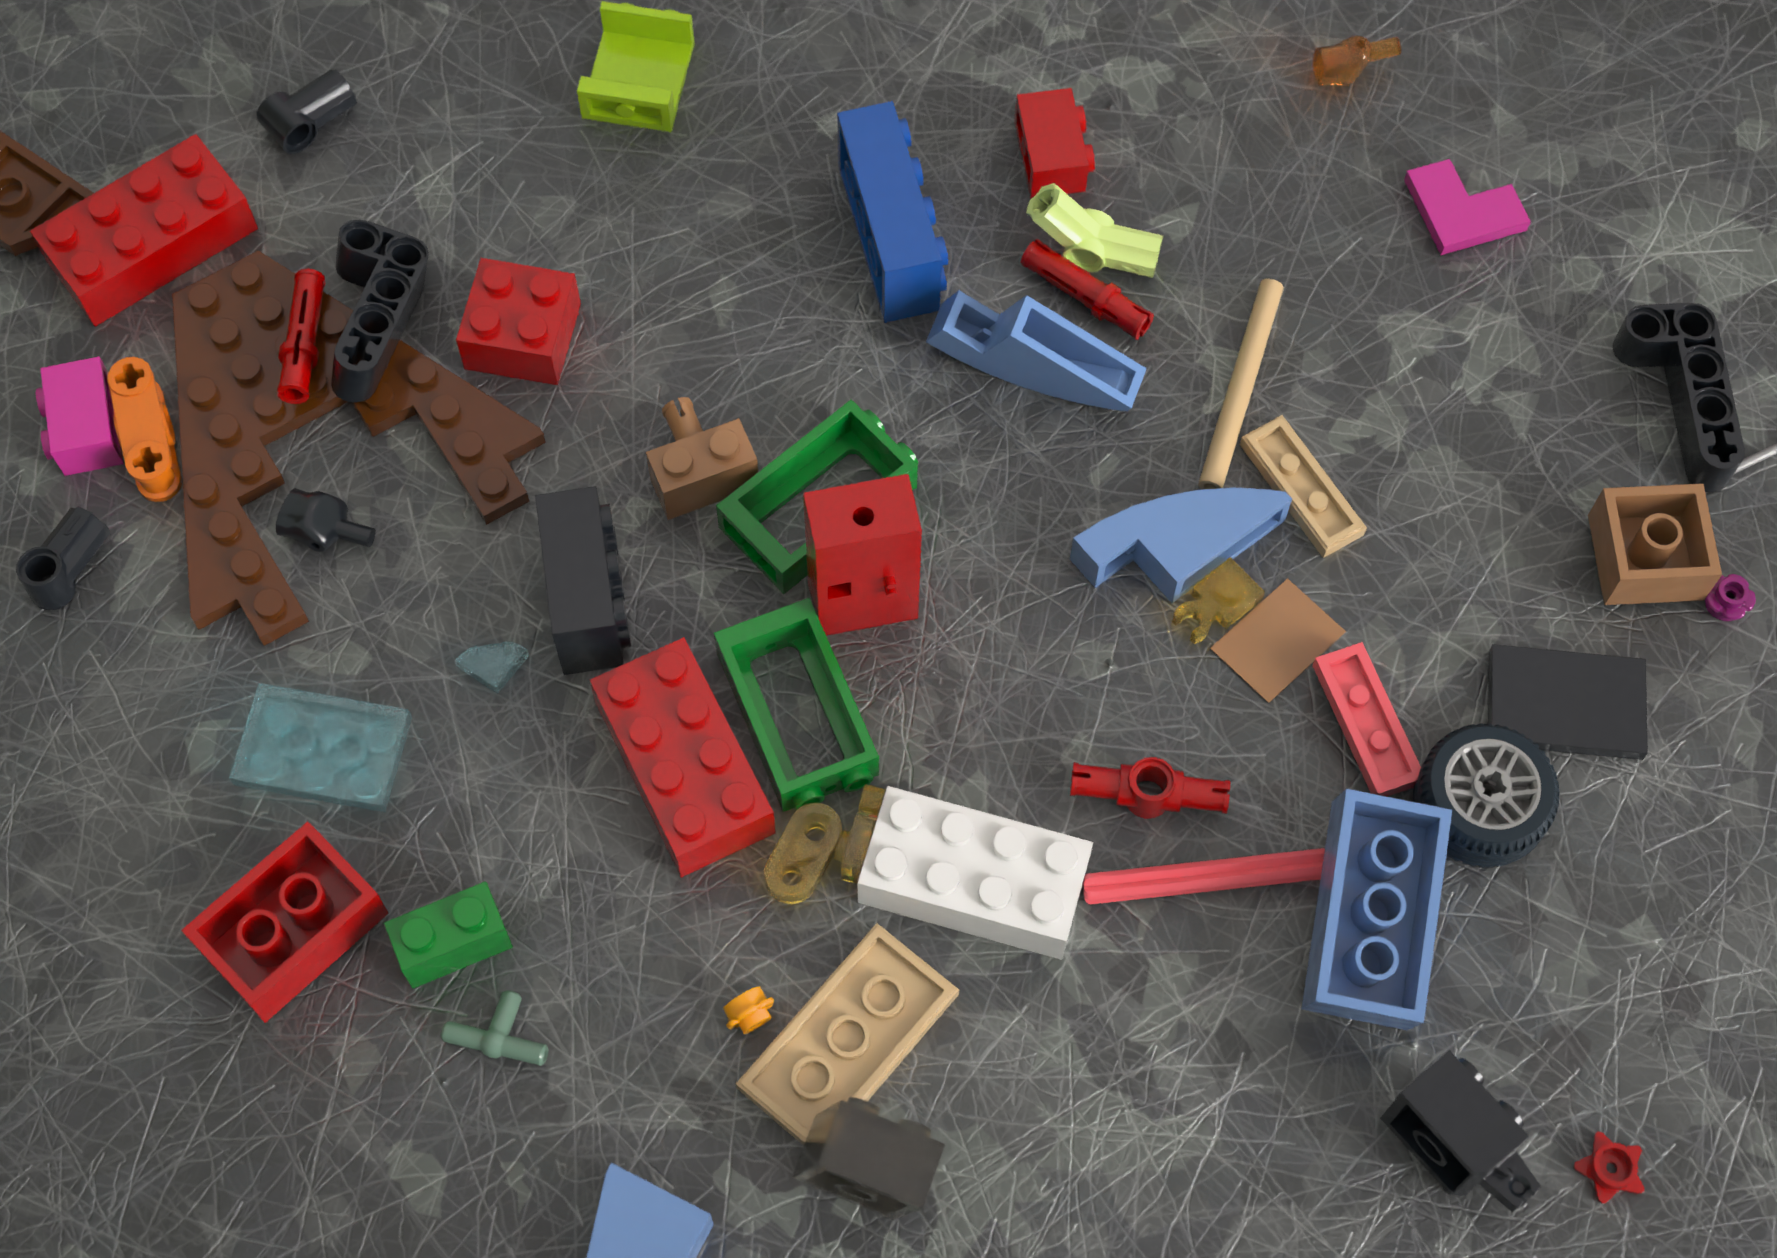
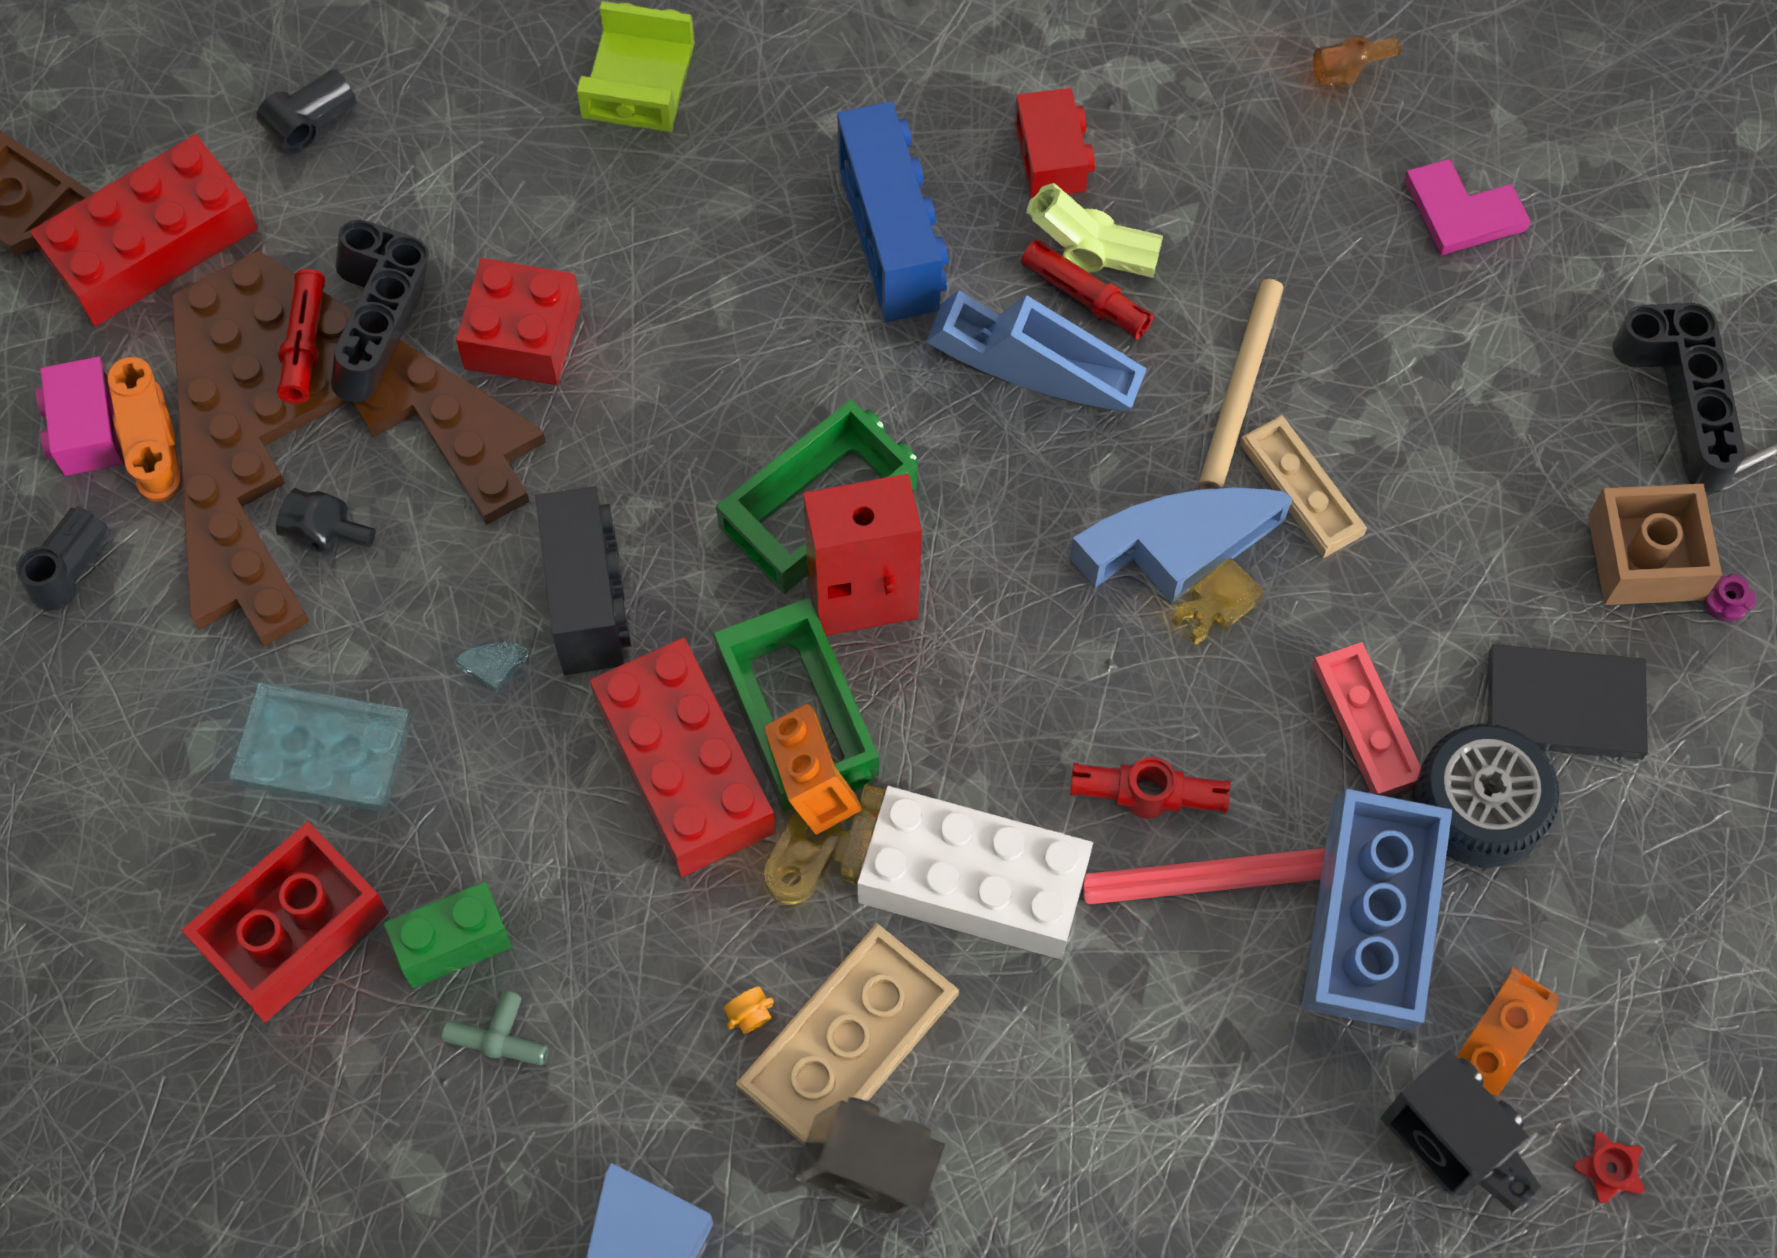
medium nougat brick [646,397,758,520] -> none
medium nougat sticker [1210,578,1346,703] -> none
none -> orange bracket [765,704,862,835]
none -> orange bracket [1456,967,1560,1096]

